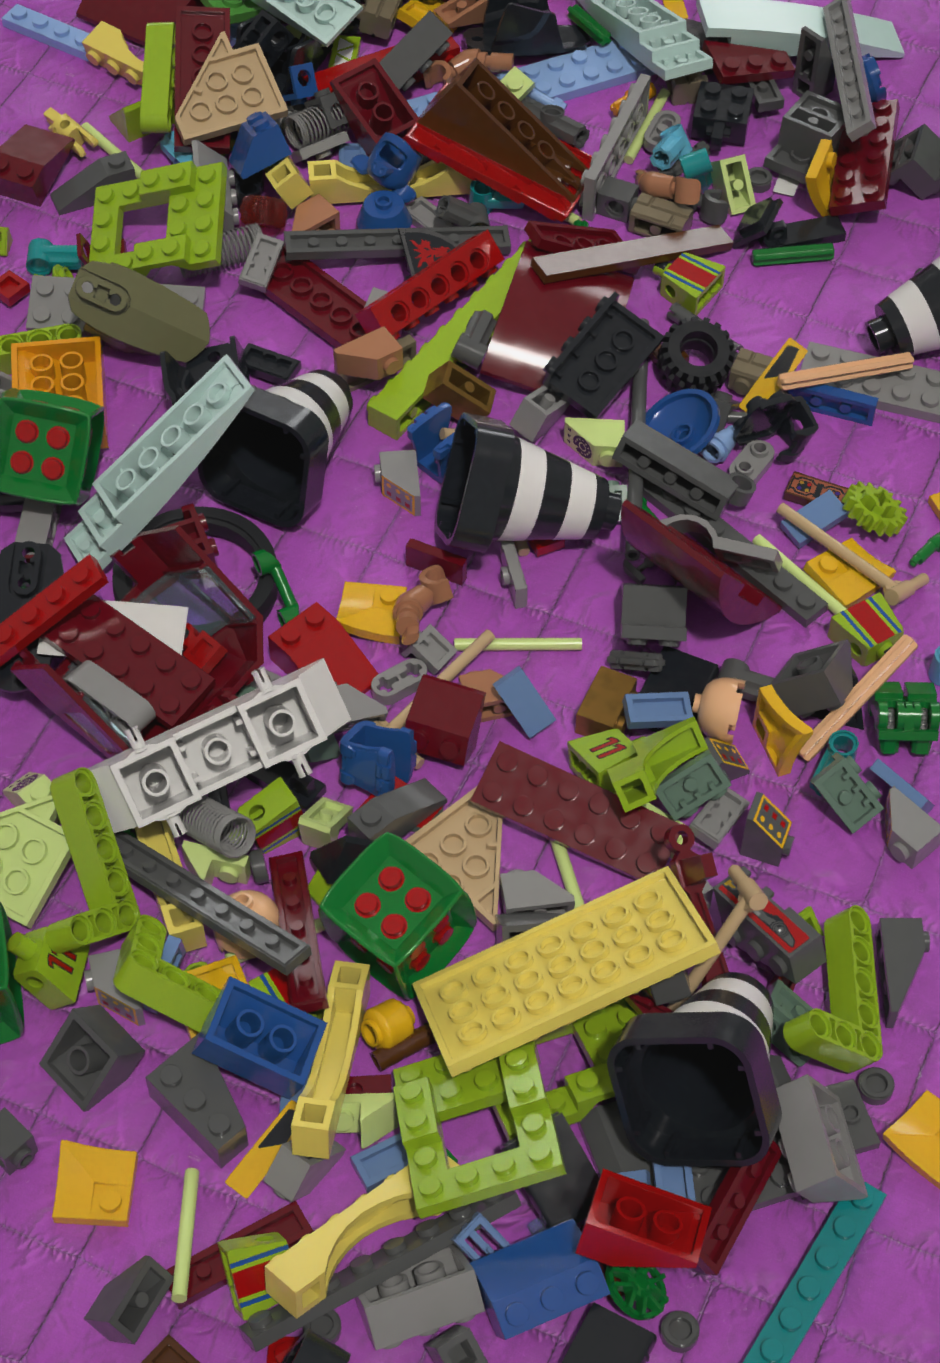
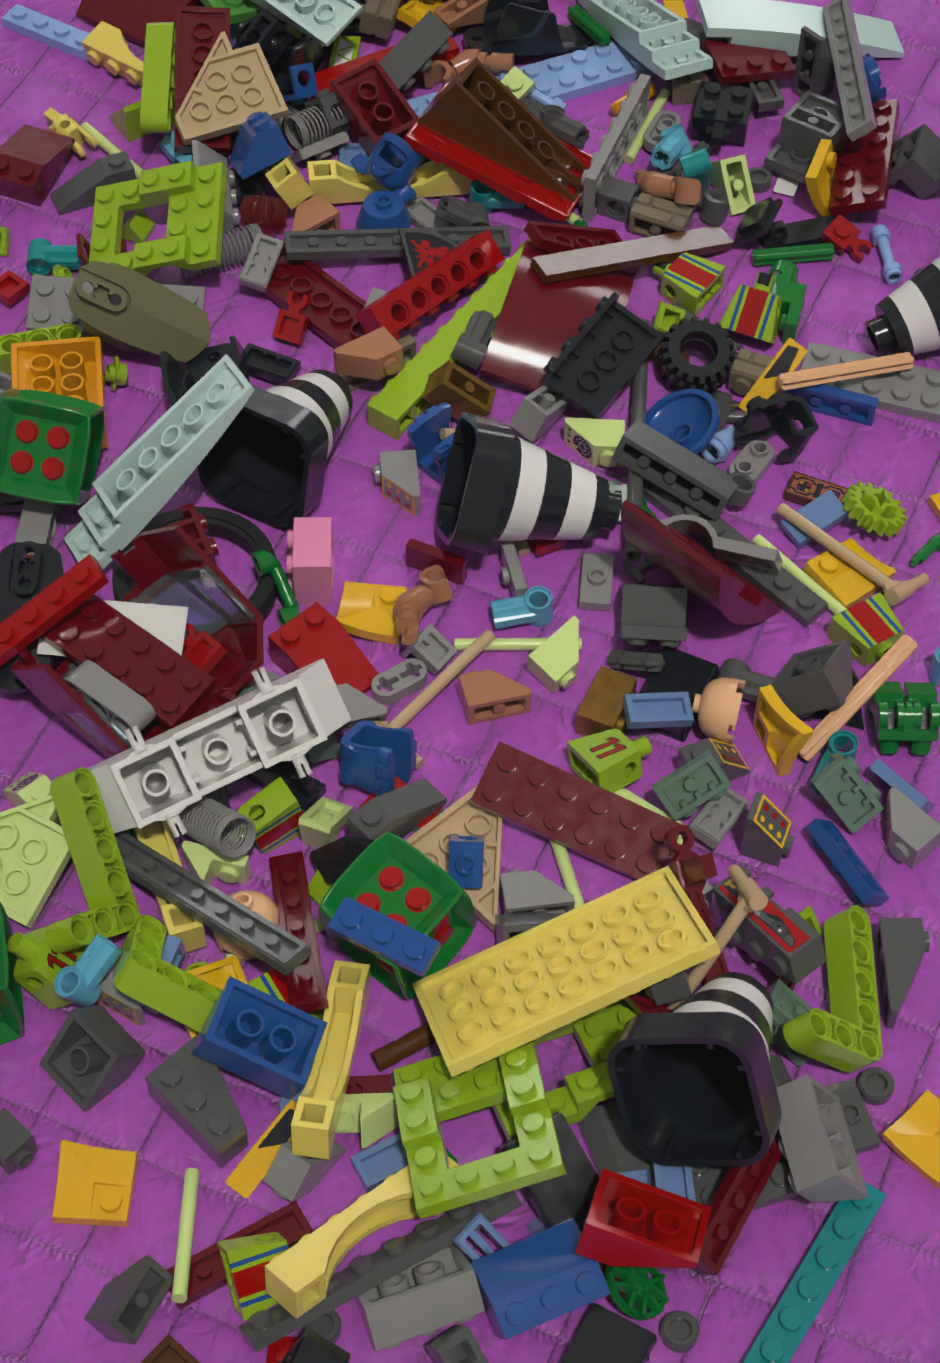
dark grey tile [249,848,270,884] -> none
yellow head [360,998,415,1049] -> none
dark red slope [405,674,486,766] -> none
medium blue tile [492,666,556,738] -> none
lime arch [607,716,708,813] -> none
none -> medium azure piece [54,933,122,1007]
none -> lime plate [105,356,128,391]
none -> lime slope [122,209,156,243]
none -> red plate [272,290,311,345]
none -> bright pink brick [286,517,334,606]
none -> blue plate [327,896,441,978]
none -> blue bracket [448,835,485,889]
none -> medium azure piece [490,586,553,629]
none -> yellowish green slope [527,615,579,694]
none -> light grey plate [579,553,614,611]
none -> lime slope [653,301,686,336]
none -> torso [720,271,782,344]
none -> green plate [767,260,807,344]
none -> blue plate [806,818,890,906]
none -> red plate [820,214,873,264]
none -> light blue bar [871,224,903,284]

